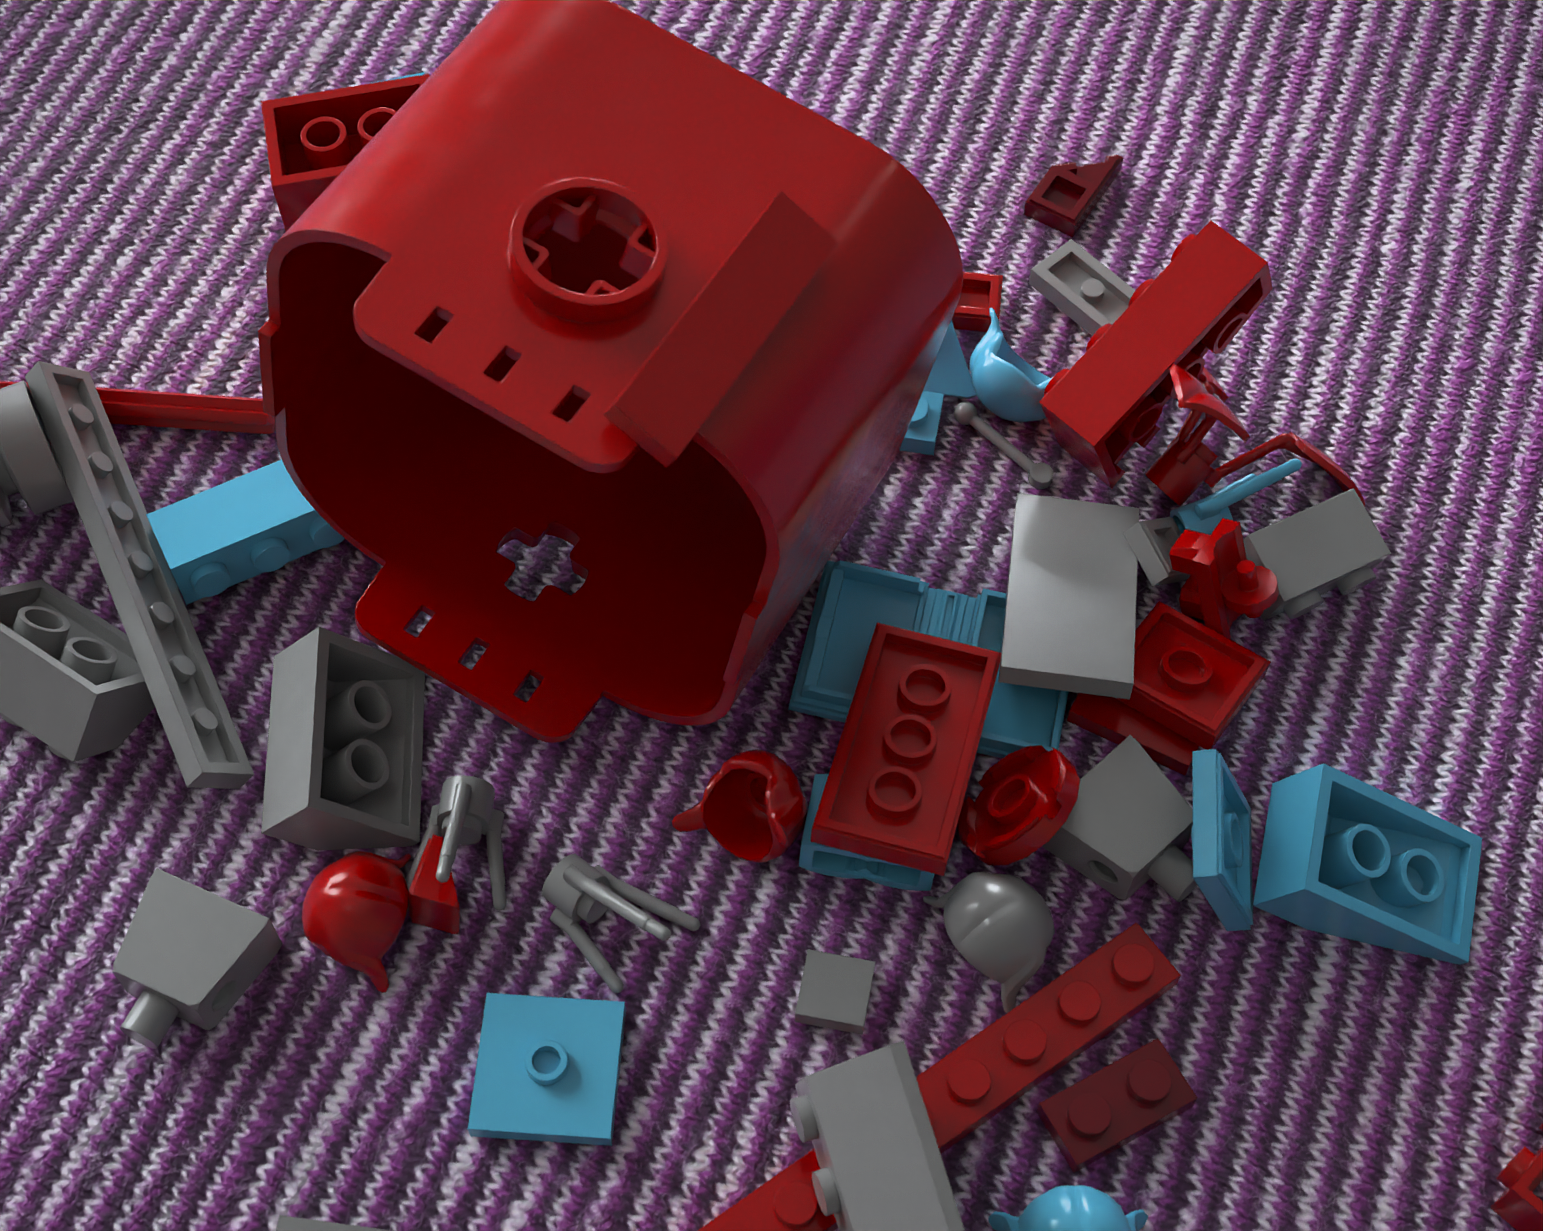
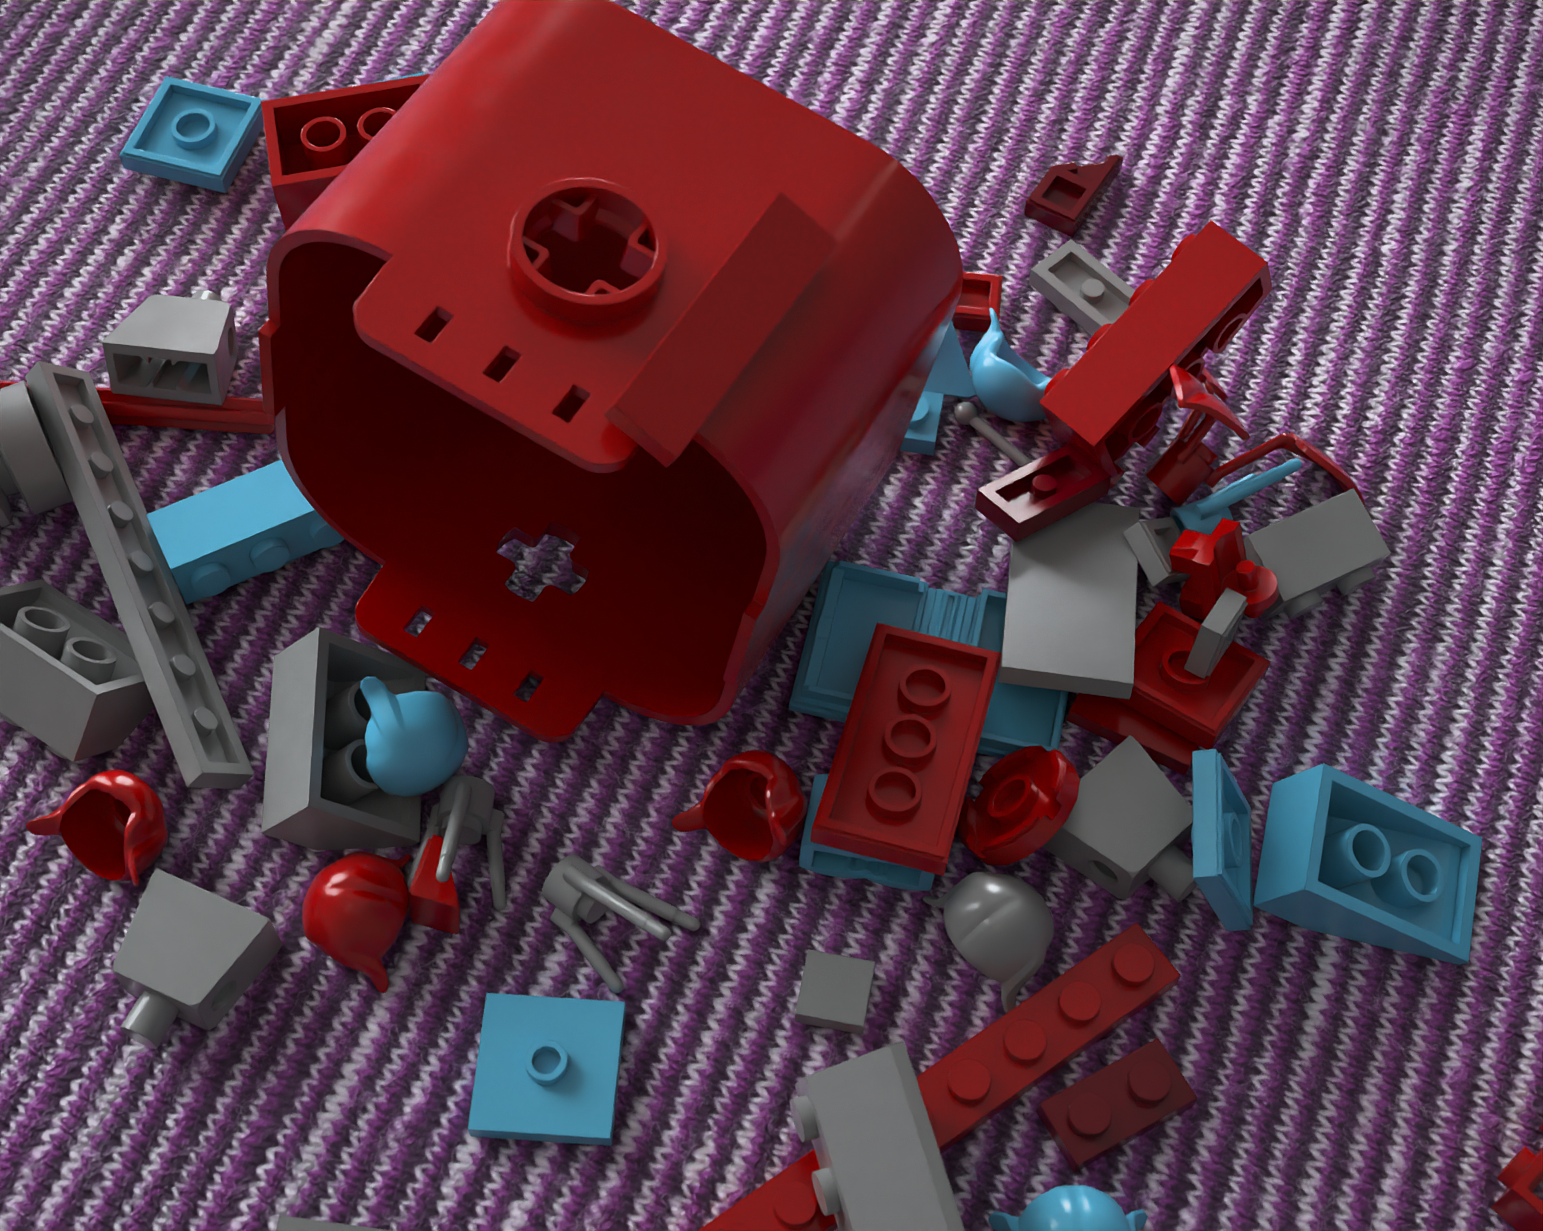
none -> red hair [26,769,168,887]
none -> light grey torso [102,290,238,405]
none -> medium azure plate [119,76,266,193]
none -> medium azure hair [360,677,468,797]
none -> dark red plate [975,443,1111,542]
none -> light grey tile [1184,588,1248,679]

